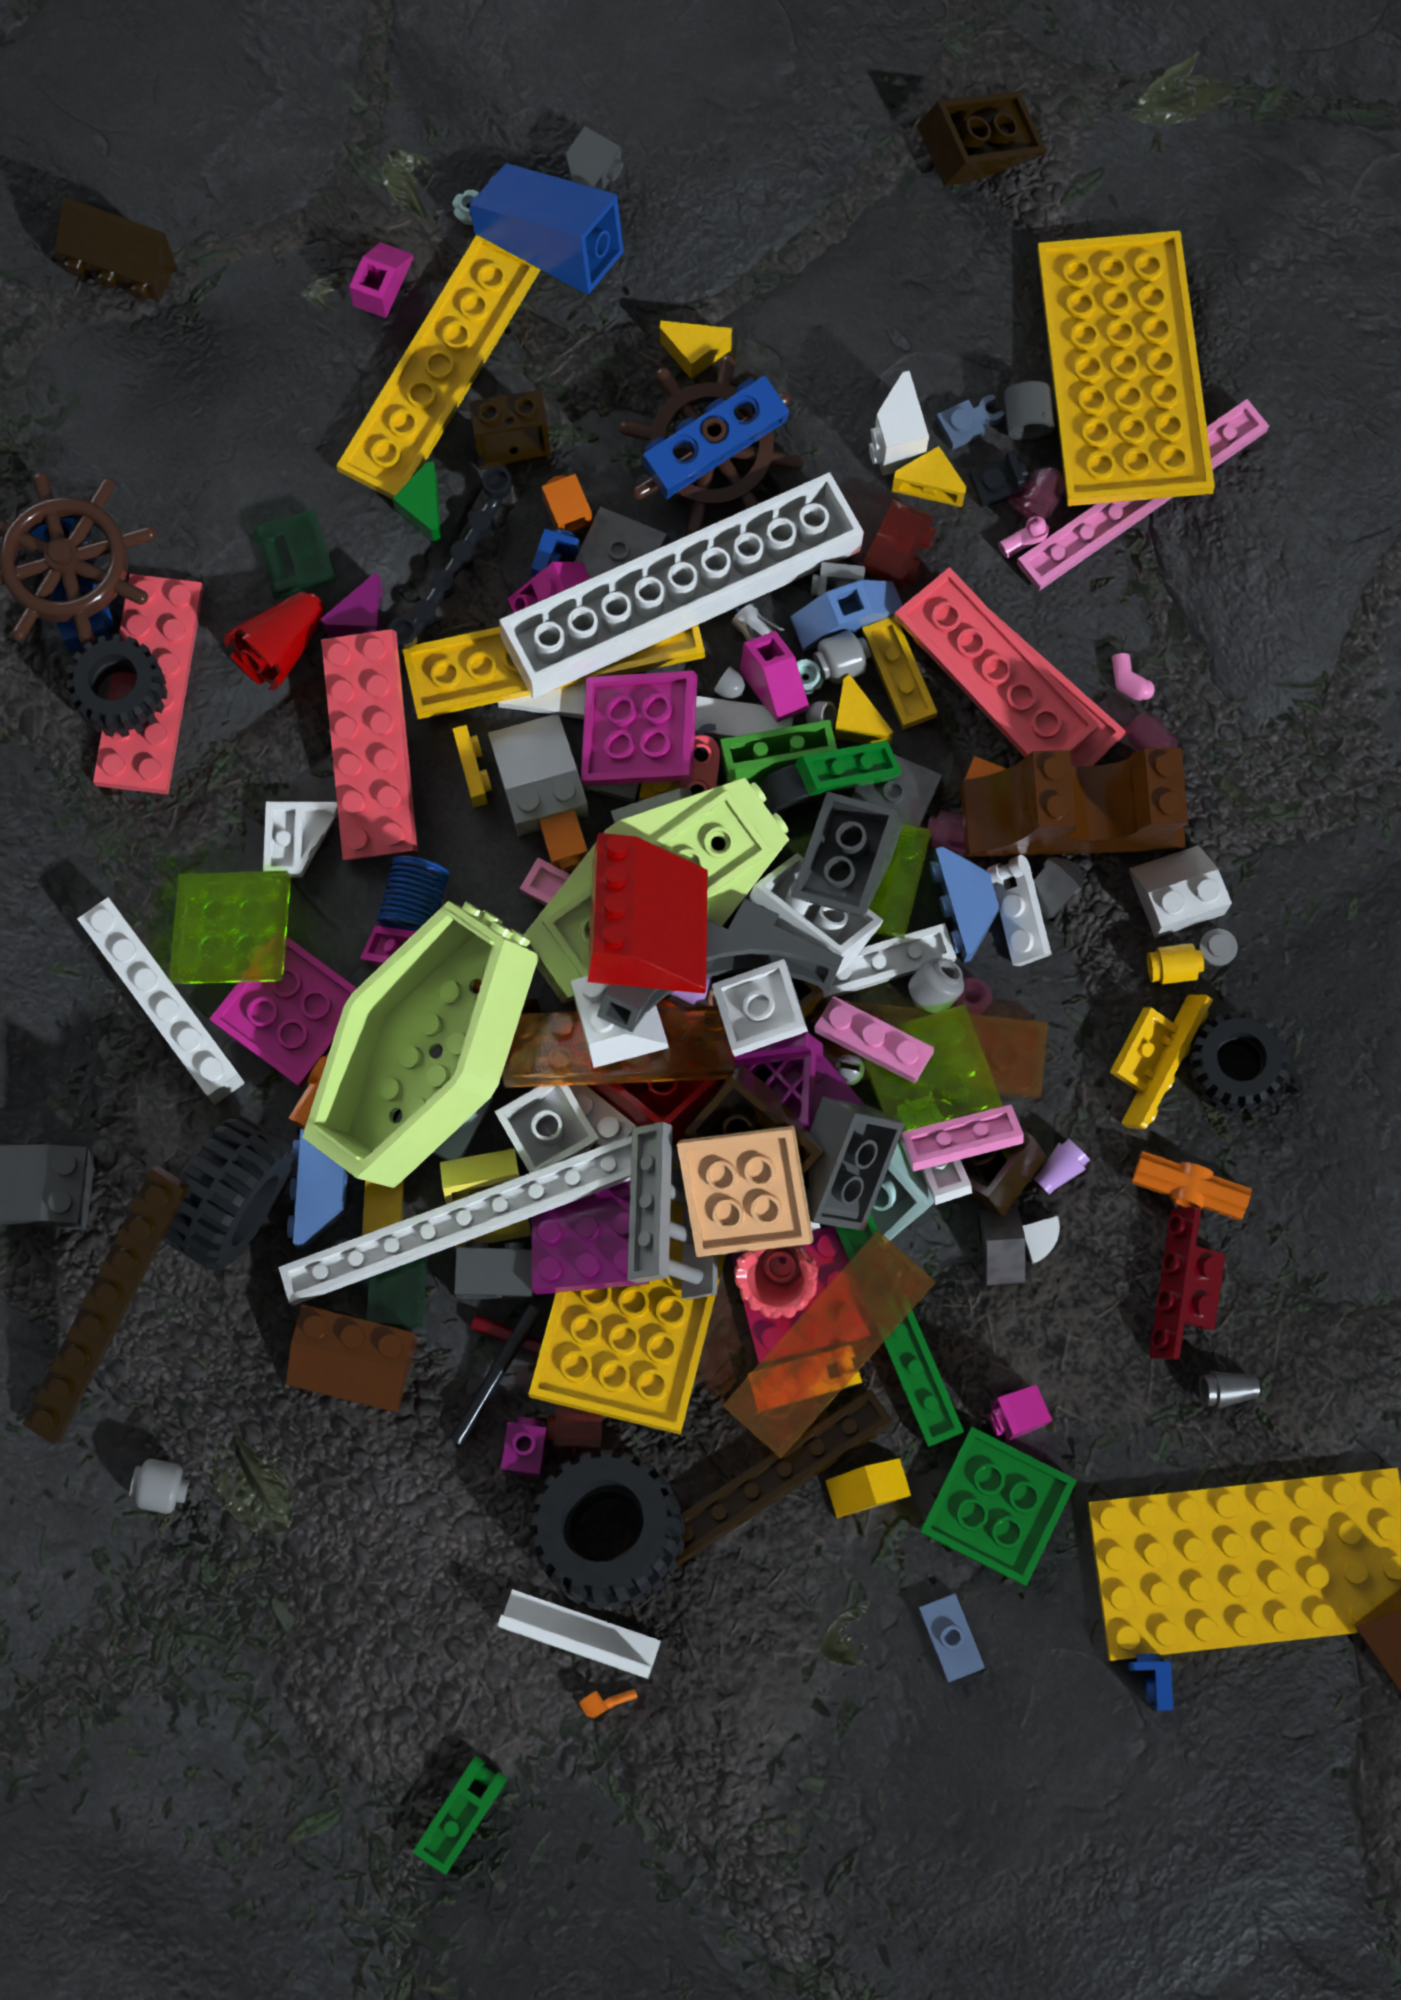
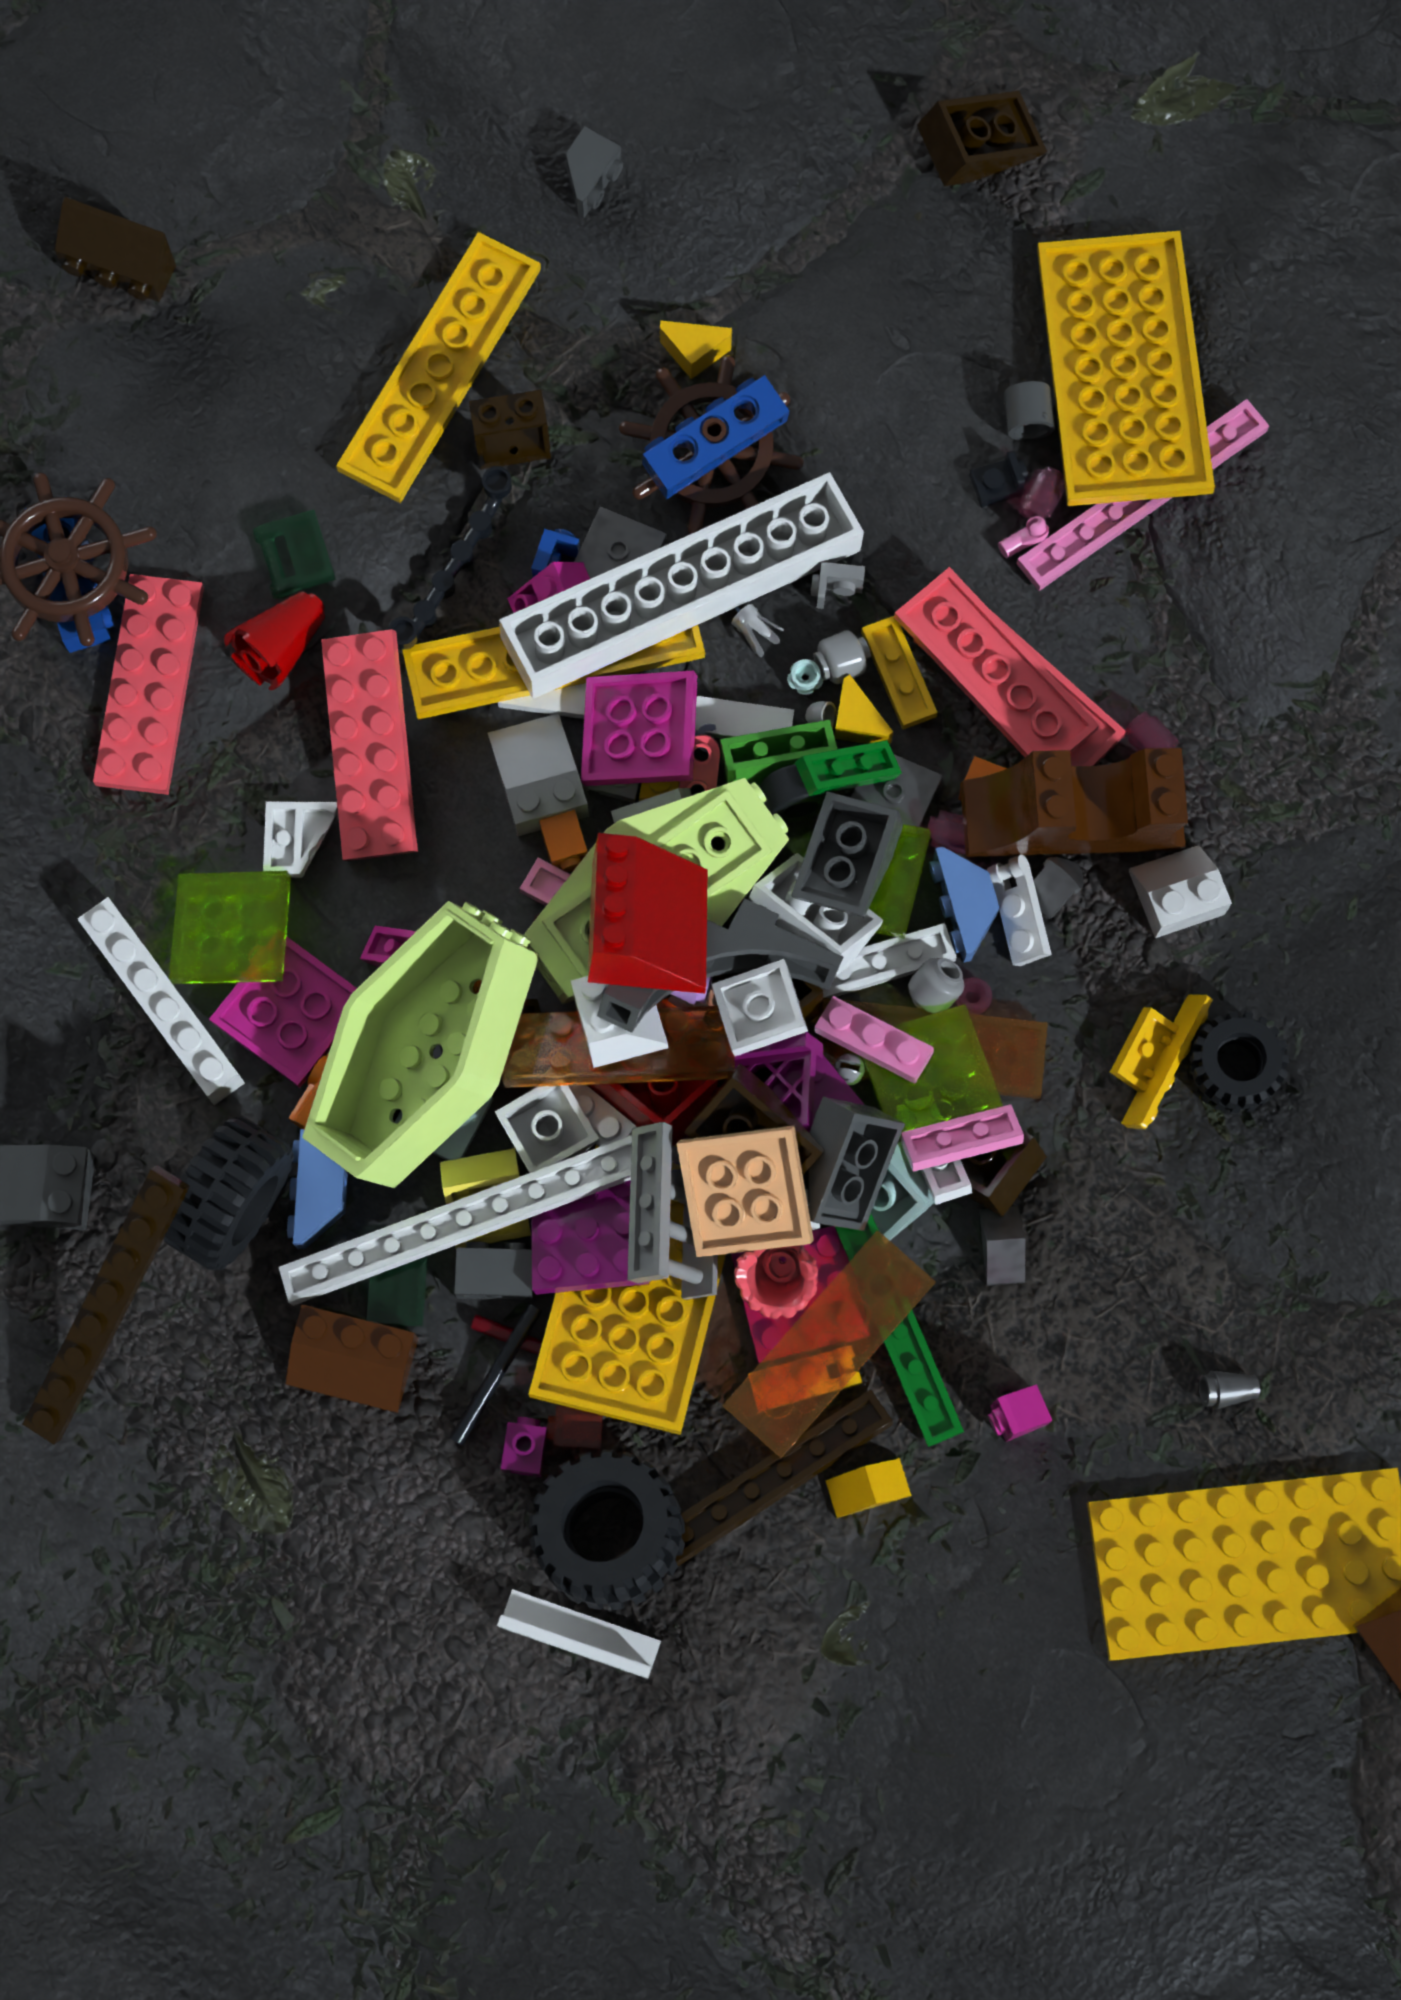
black tyre [66,634,167,737] -> none
light grey head [129,1458,190,1514] -> none
magenta slope [320,572,384,637] -> none
dark pink slope [349,242,414,318] -> none
yellow tile [362,1179,405,1236] -> none
blue piece [376,856,450,931] -> none
green slope [392,461,441,543] -> none
green plate [412,1756,509,1875] -> none
light aqua plate [452,190,479,225] -> none
yellow plate [452,725,492,808] -> none
blue slope [469,163,624,294] -> none
orange brick [541,474,592,533] -> none
orange hand [579,1689,638,1718] -> none
light grey hinge [714,667,745,699] -> none
dark pink slope [739,631,809,722] -> none
medium blue slope [790,580,903,651] -> none
clear red brick [863,500,937,588] -> none
white slope [869,371,929,476] -> none
yellow slope [892,446,966,507] -> none
sand blue plate [918,1593,985,1683] -> none
green plate [919,1427,1077,1587] -> none
sand blue plate [936,395,1005,450] -> none
white tile [1023,1216,1060,1265] -> none
lavender cone [1033,1138,1090,1195] -> none
bright pink arm [1112,653,1155,701] -> none
blue bracket [1127,1654,1174,1711] -> none
orange piece [1131,1151,1252,1221] -> none
yellow brick [1147,943,1204,985] -> none
dark red bracket [1149,1207,1225,1360] -> none
light grey plate [1199,928,1238,966] -> none

